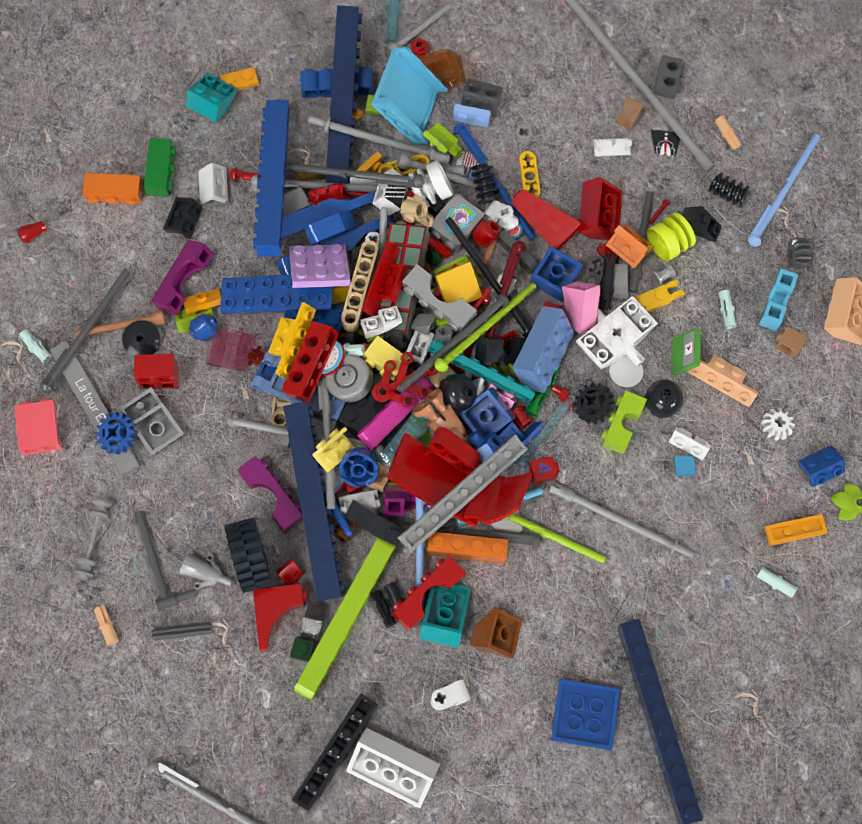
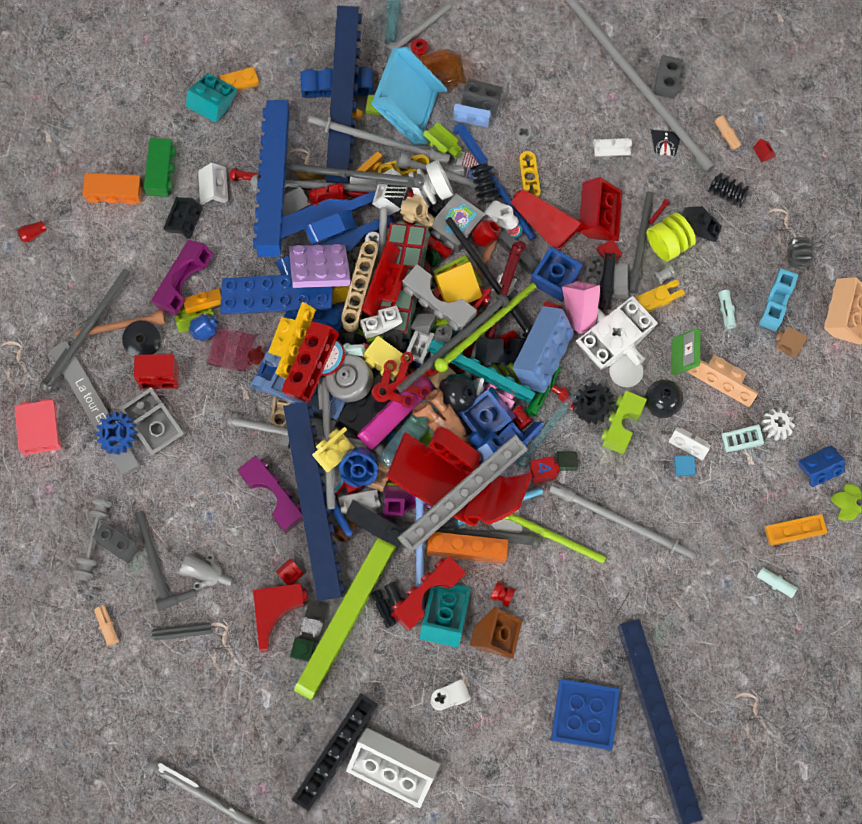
light aqua pin [18,329,52,364] -> none
black wheel [224,517,273,593] -> none
orange bracket [606,224,654,268] -> none
medium nougat panel [616,97,643,130] -> none
light blue bar [748,133,820,247] -> none
none -> dark grey brick [92,522,140,564]
none -> red wheel [490,581,516,607]
none -> dark green slope [557,451,578,471]
none -> light aqua slope [721,424,764,452]
none -> red slope [753,139,776,163]

